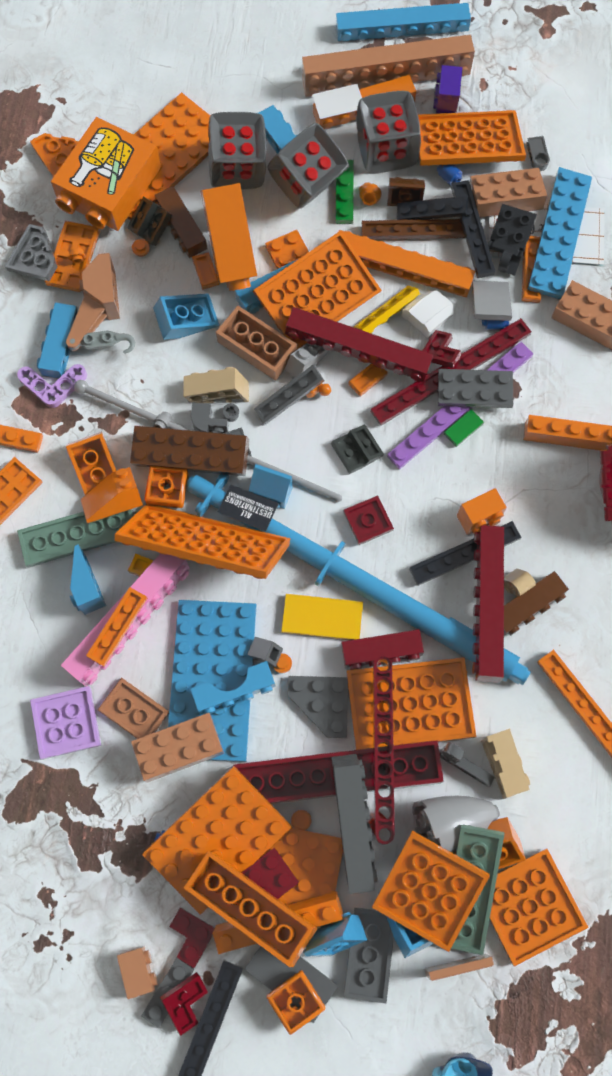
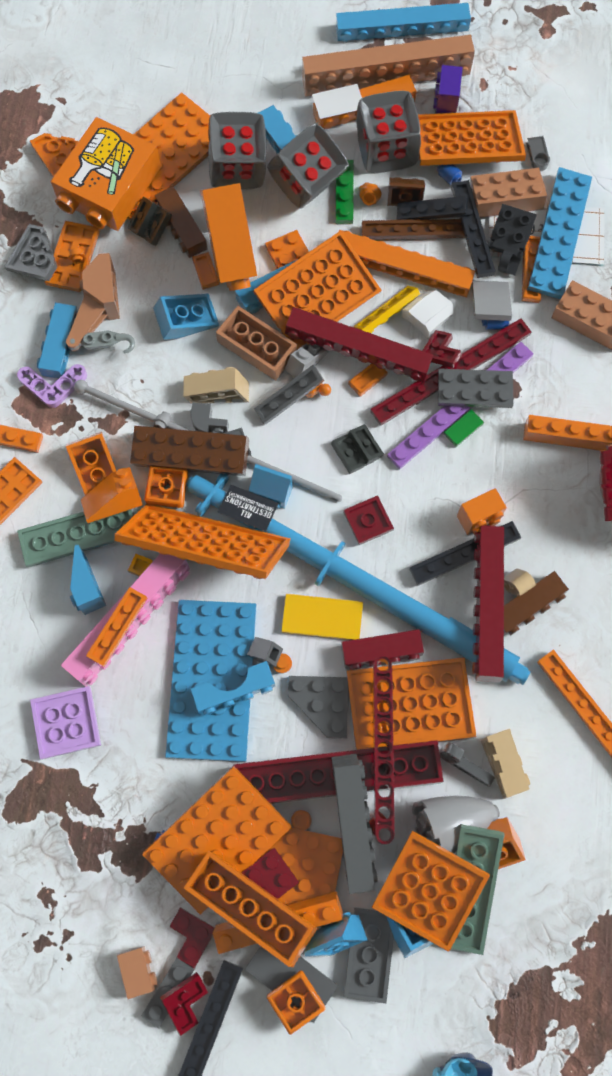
nougat tile [97,677,169,739] -> none
nougat brick [131,713,224,783] -> none
orange plate [132,239,150,257] -> none
dark grey bush [223,403,239,422] -> none
nougat tile [425,954,494,981] -> none
orange plate [490,849,589,967] -> none

